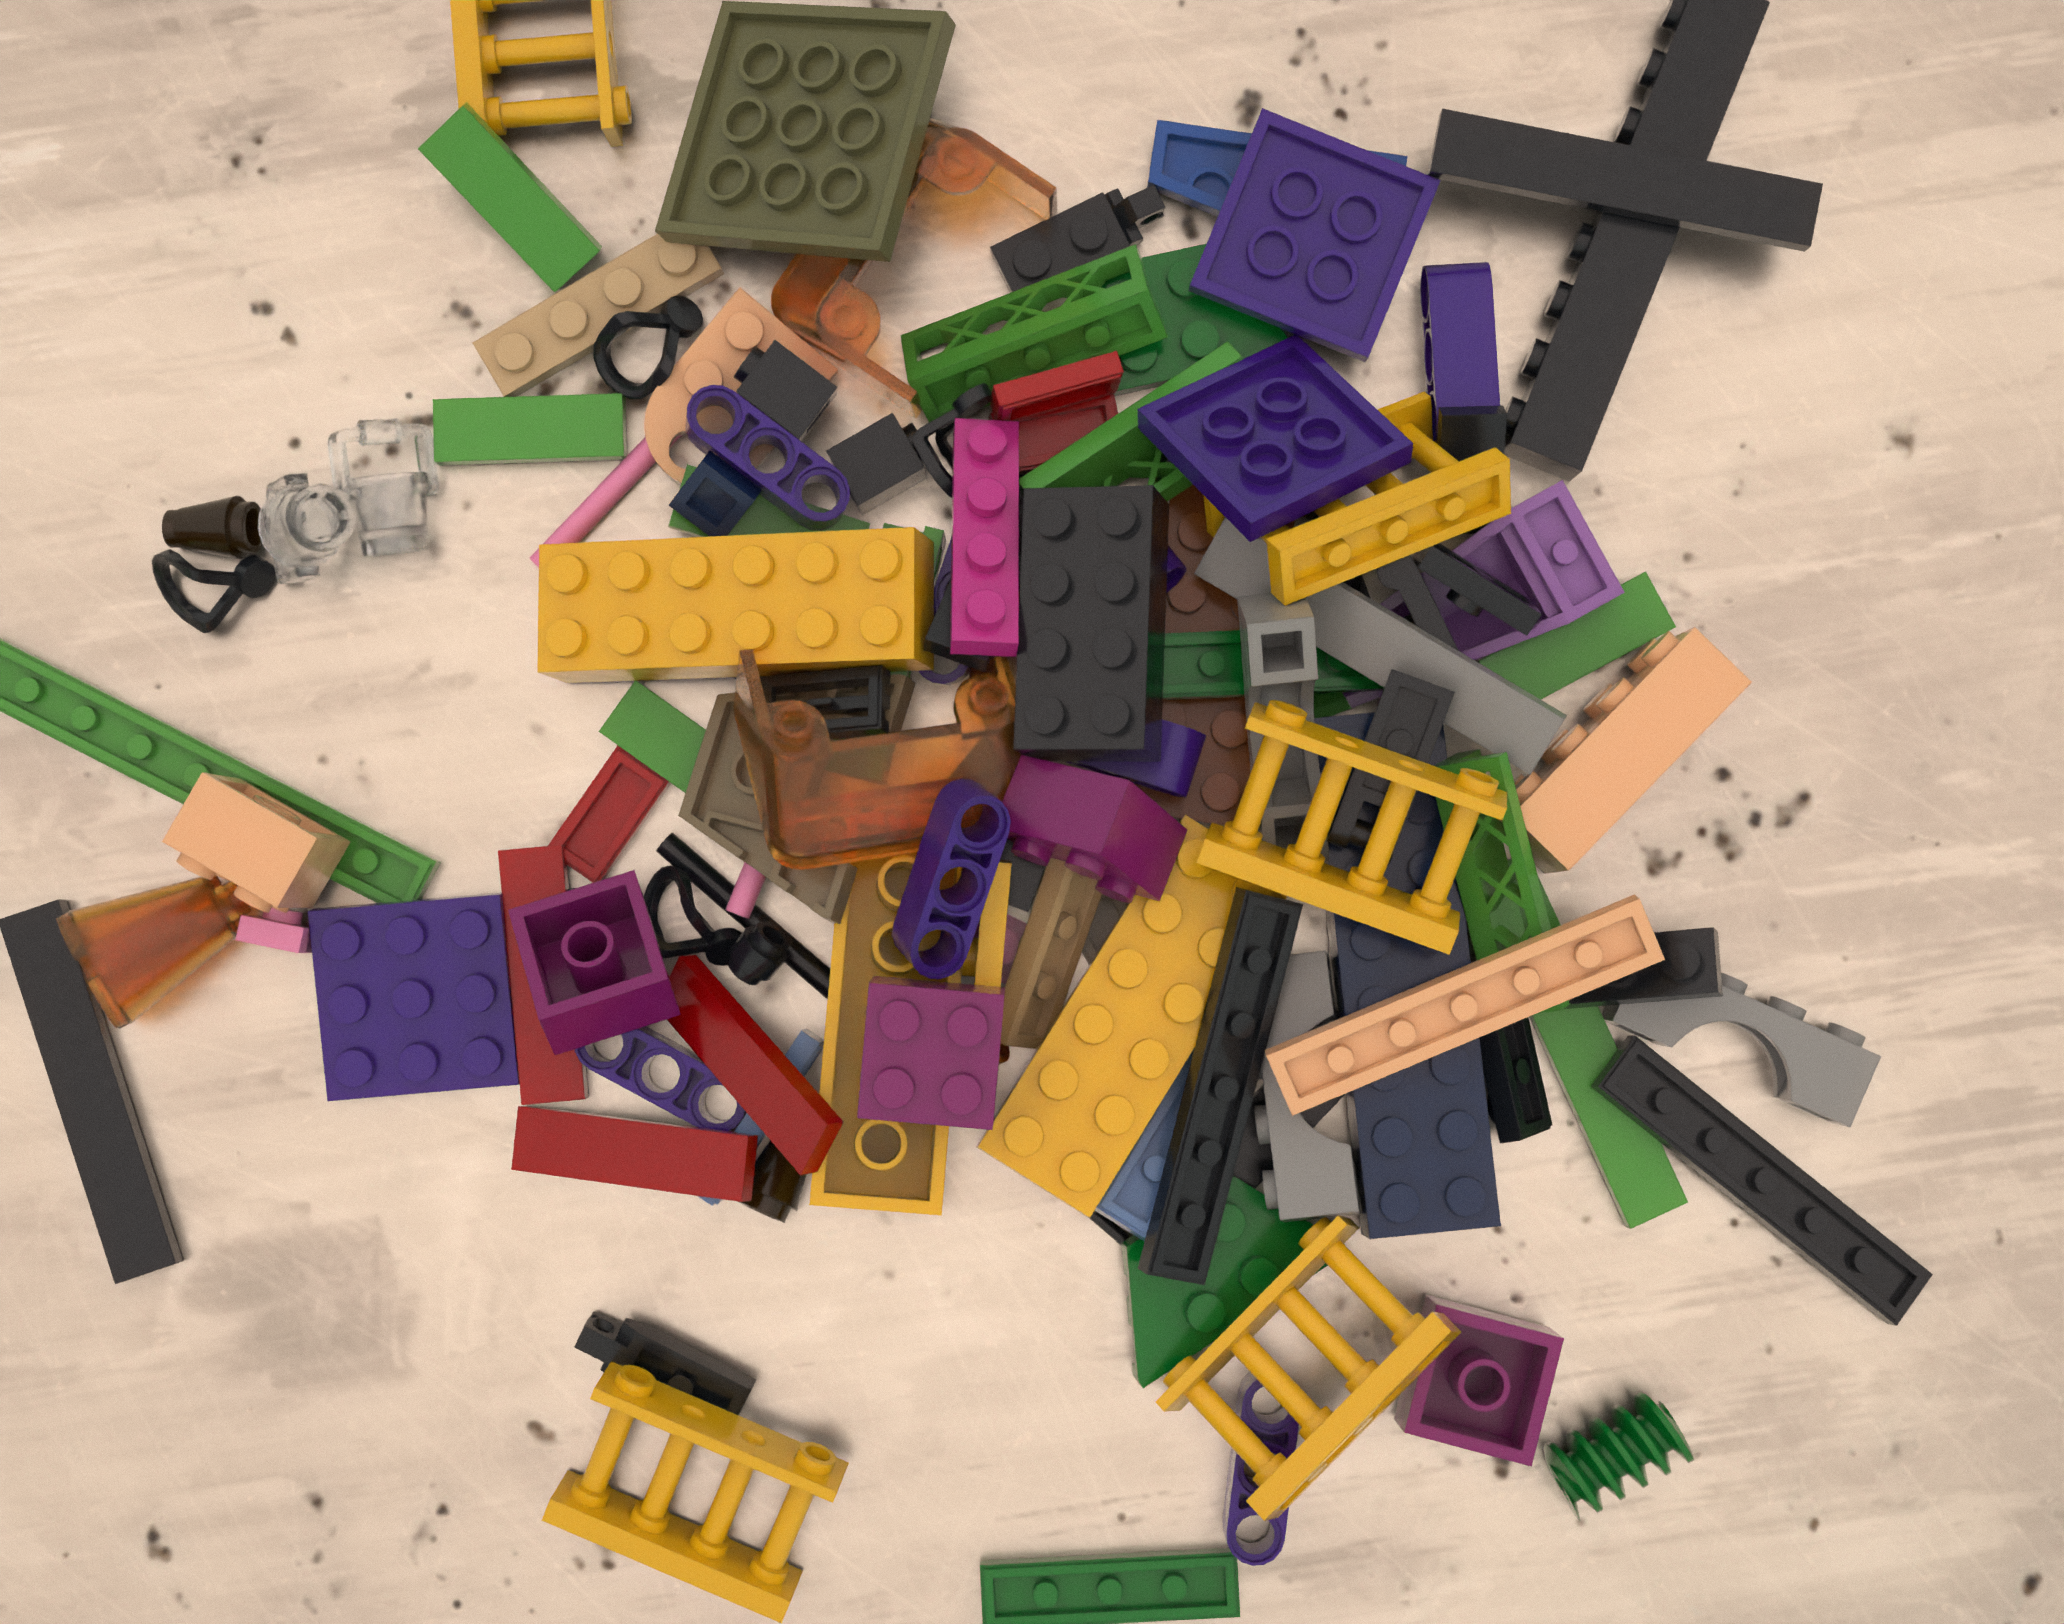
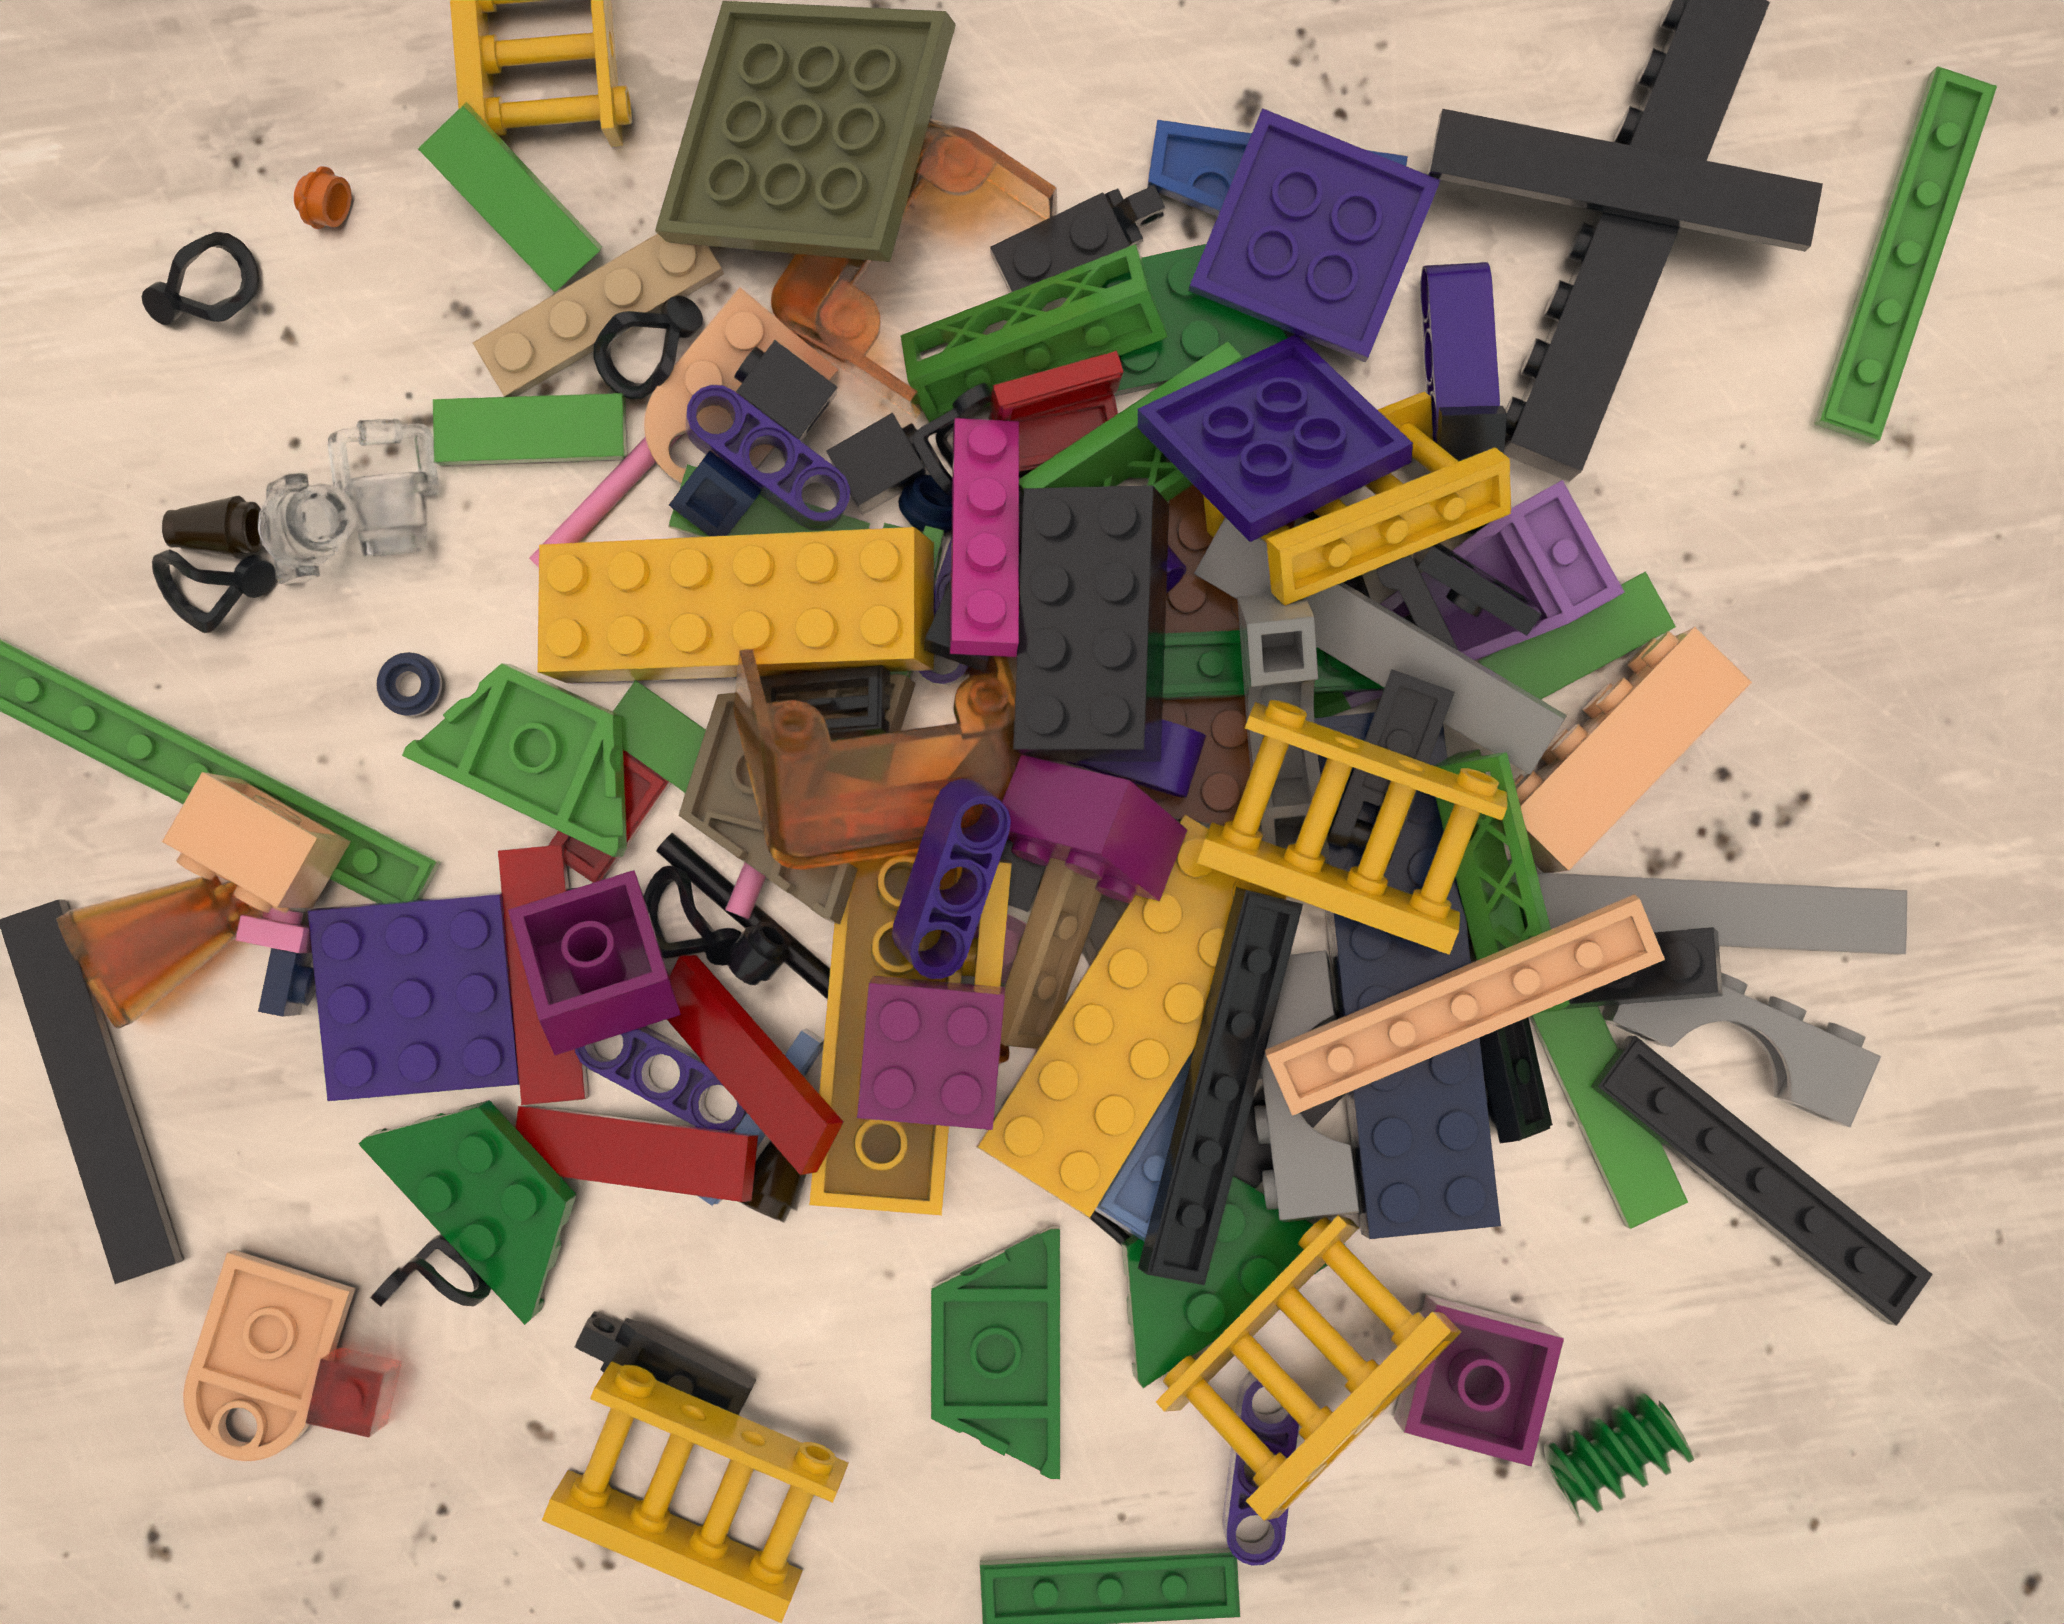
none -> black piece [141,232,259,325]
none -> light nougat plate [183,1250,356,1461]
none -> dark blue plate [258,948,316,1017]
none -> orange plate [294,166,351,229]
none -> clear red brick [306,1347,402,1438]
none -> green wing [358,1100,577,1325]
none -> black piece [370,1234,491,1307]
none -> dark blue plate [376,652,442,716]
none -> bright green wing [402,663,627,858]
none -> dark blue plate [898,475,952,533]
none -> green wing [931,1226,1060,1479]
none -> light grey tile [1524,872,1907,955]
none -> bright green tile [1814,66,1997,444]

